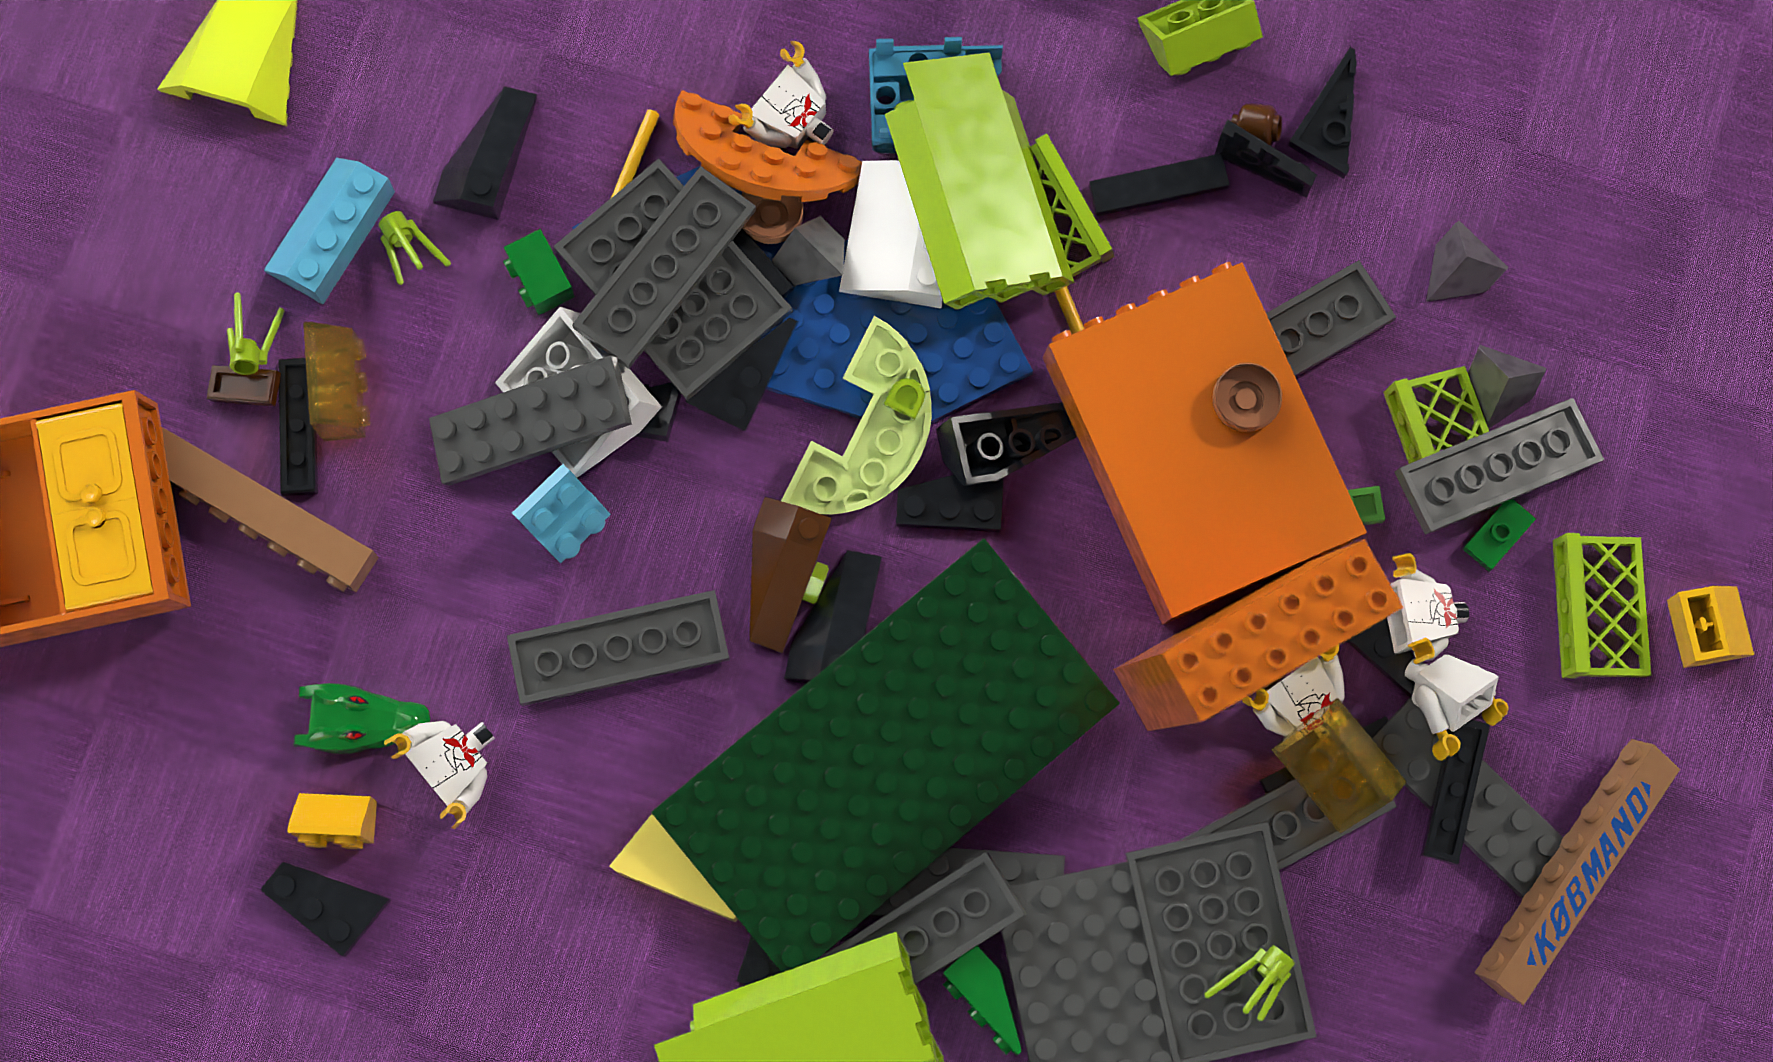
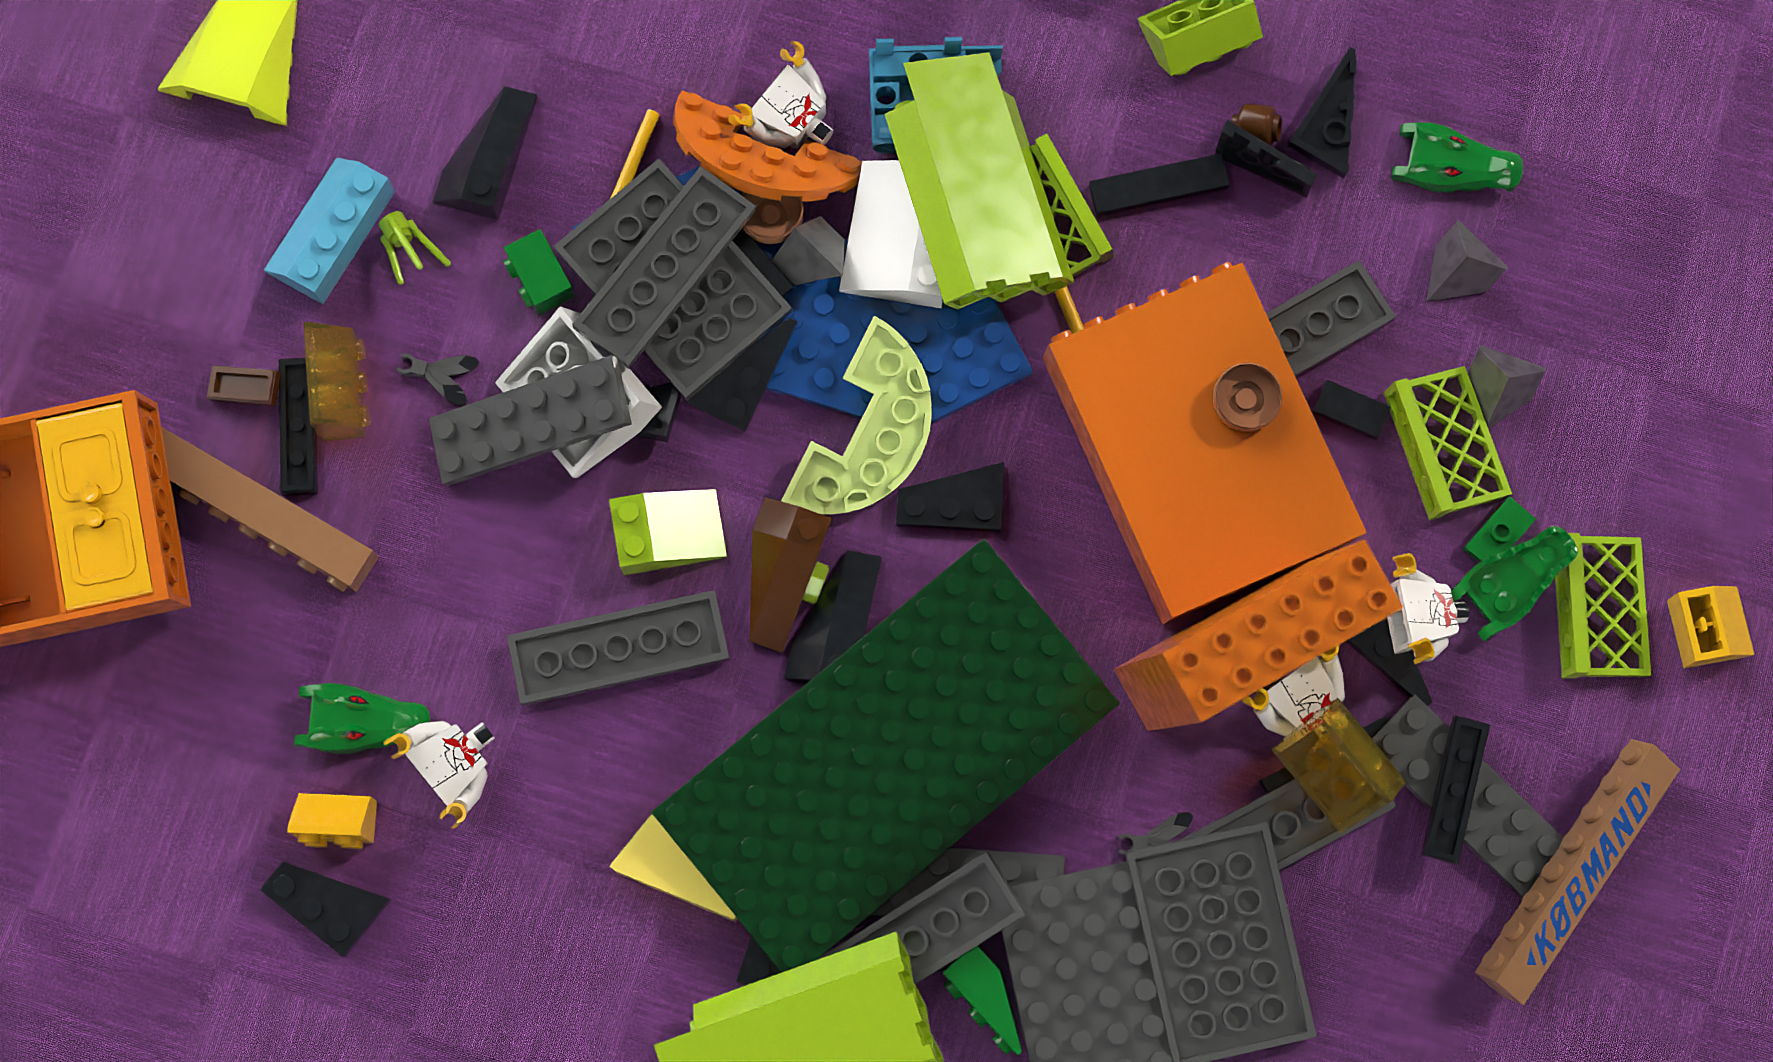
lime plant [227,292,285,375] -> none
medium azure plate [512,464,611,563] -> none
lime tile [883,378,925,420] -> none
black wedge [936,402,1078,486] -> none
lime plant [1204,945,1295,1021] -> none
bright green plate [1348,486,1385,525] -> none
dark grey plate [1394,398,1604,535] -> none
white torso [1405,655,1508,761] -> none
none -> dark grey piece [396,353,479,406]
none -> slope [609,489,727,576]
none -> dark grey piece [1116,812,1193,856]
none -> black tile [1312,380,1391,440]
none -> green animal [1391,122,1523,193]
none -> green animal [1451,526,1578,642]

